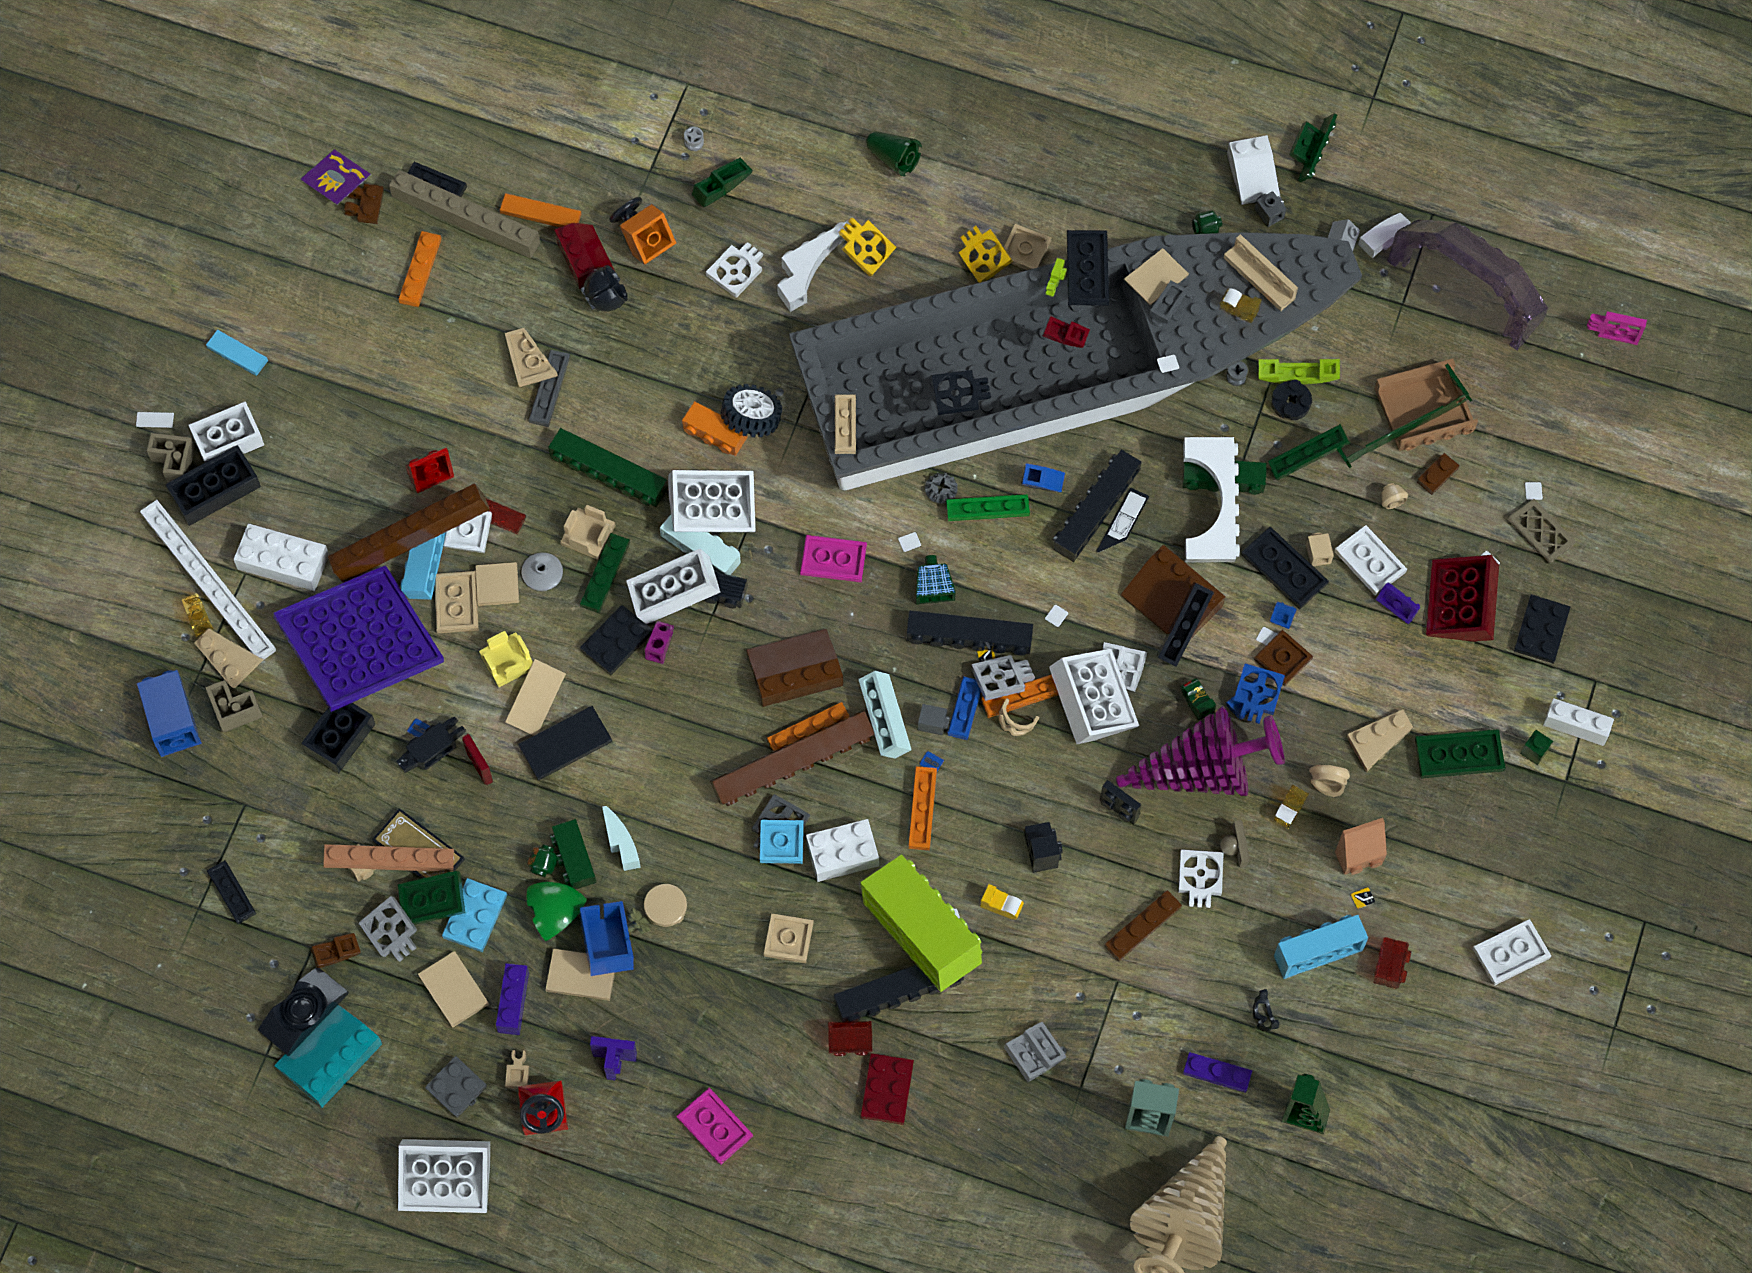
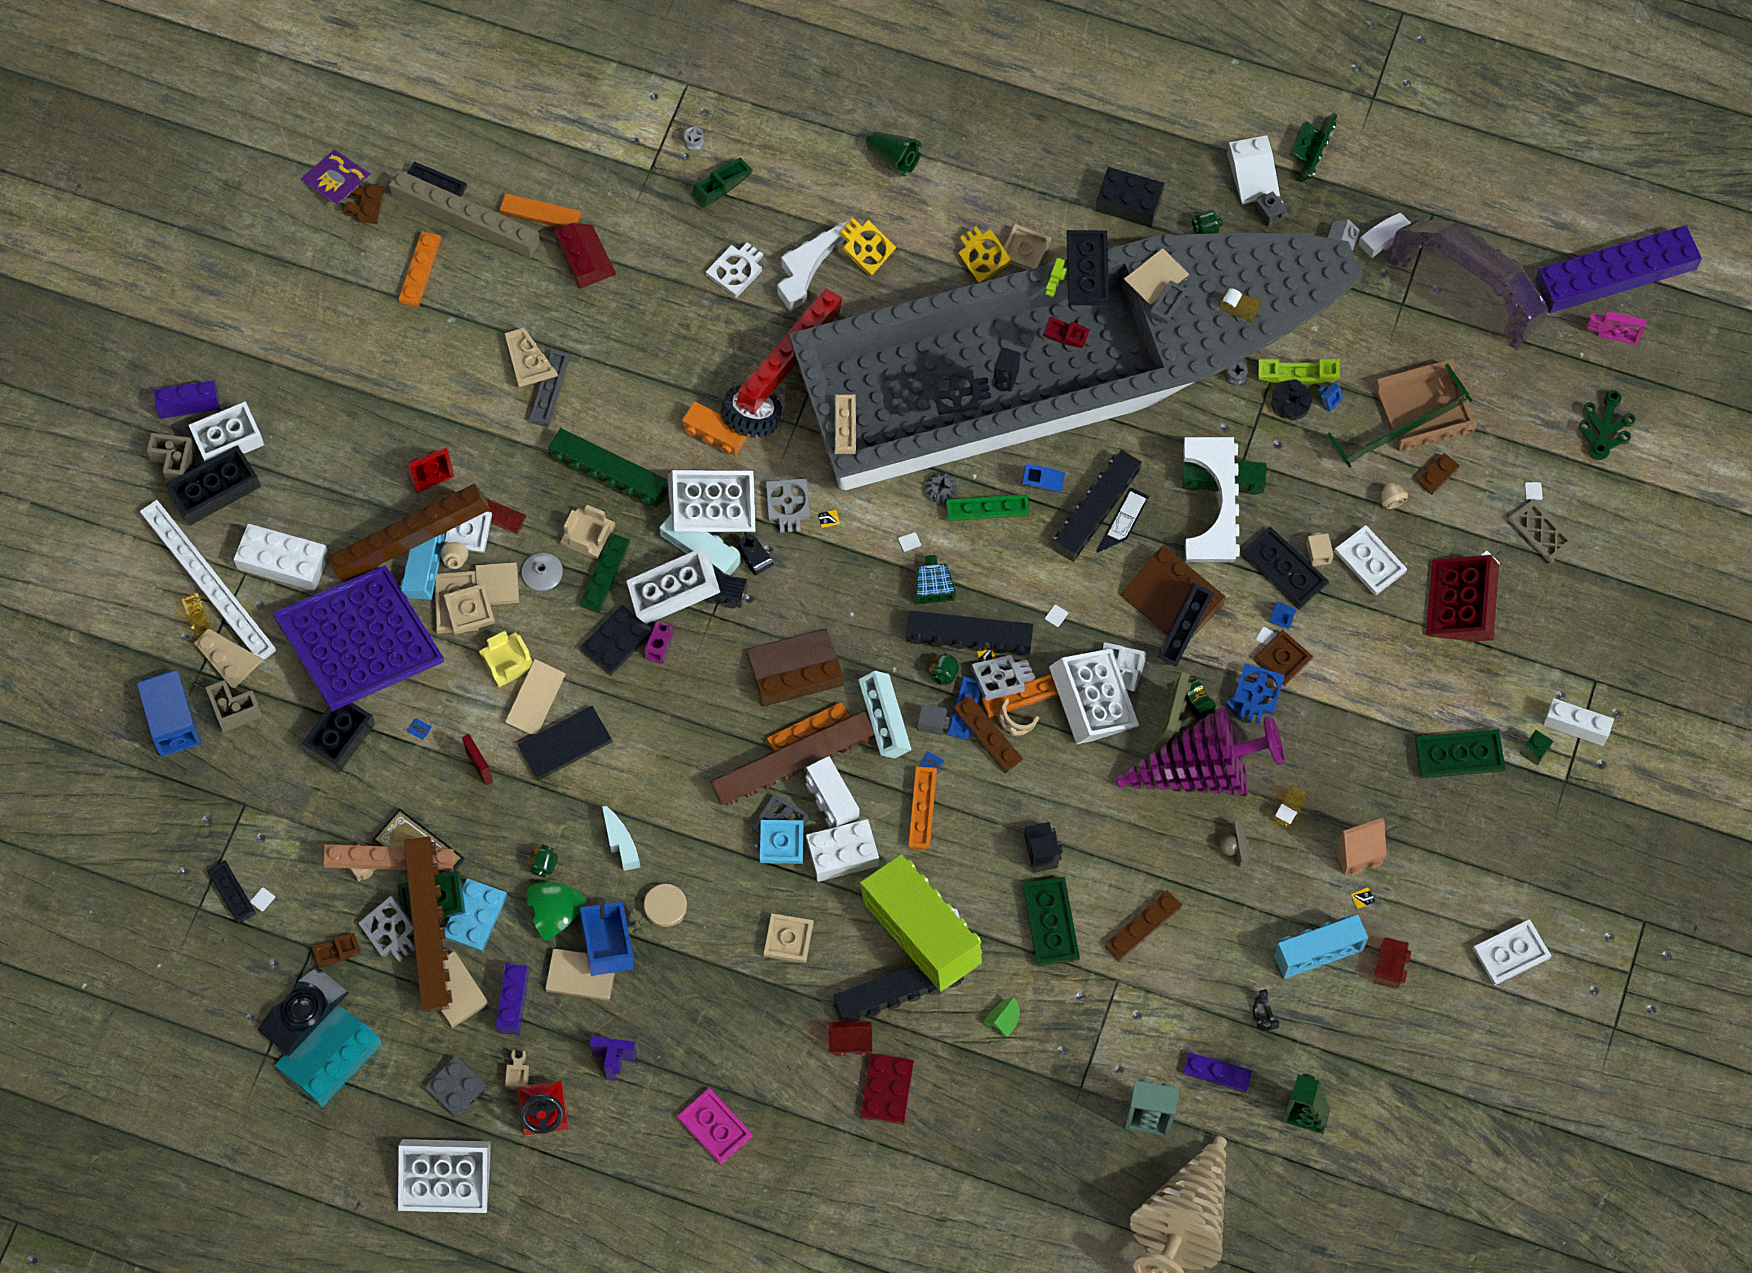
white sticker [136,412,174,428] -> none
medium azure tile [206,330,268,376] -> none
black hinge [396,717,466,773] -> none
dark green brick [550,819,597,890] -> none
black piece [581,265,628,312] -> none
orange piece [609,197,676,265] -> none
dark pink tile [800,535,867,582] -> none
yellow leg [980,884,1024,920] -> none
light grey slope [1004,1022,1066,1082] -> none
black plate [1100,780,1142,825] -> none
white sticker [1157,355,1179,373] -> none
white piece [1178,850,1223,908] -> none
tan fence [1224,234,1298,311] -> none
dark green plate [1268,424,1350,480] -> none
tan hat [1309,765,1350,797] -> none
tan wing [1347,710,1413,772] -> none
dark purple plate [1376,582,1421,624] -> none
black plate [1514,594,1571,664] -> none
none -> dark purple brick [154,380,220,419]
none -> white sticker [250,888,275,911]
none -> reddish brown brick [404,836,453,1013]
none -> tan cone [440,542,468,569]
none -> tan plate [444,584,495,635]
none -> red brick [736,288,842,415]
none -> black piece [739,534,774,576]
none -> light grey piece [766,479,810,533]
none -> white brick [805,756,859,829]
none -> sticker [818,510,840,528]
none -> dark green head [929,653,959,685]
none -> reddish brown plate [953,695,1023,773]
none -> bright green brick [983,997,1020,1037]
none -> black brick [993,347,1021,392]
none -> dark green plate [1022,877,1080,967]
none -> black brick [1095,167,1165,227]
none -> olive plate [1154,672,1191,751]
none -> blue tile [1318,383,1343,412]
none -> dark purple brick [1535,225,1702,313]
none -> dark green plant [1578,390,1636,460]

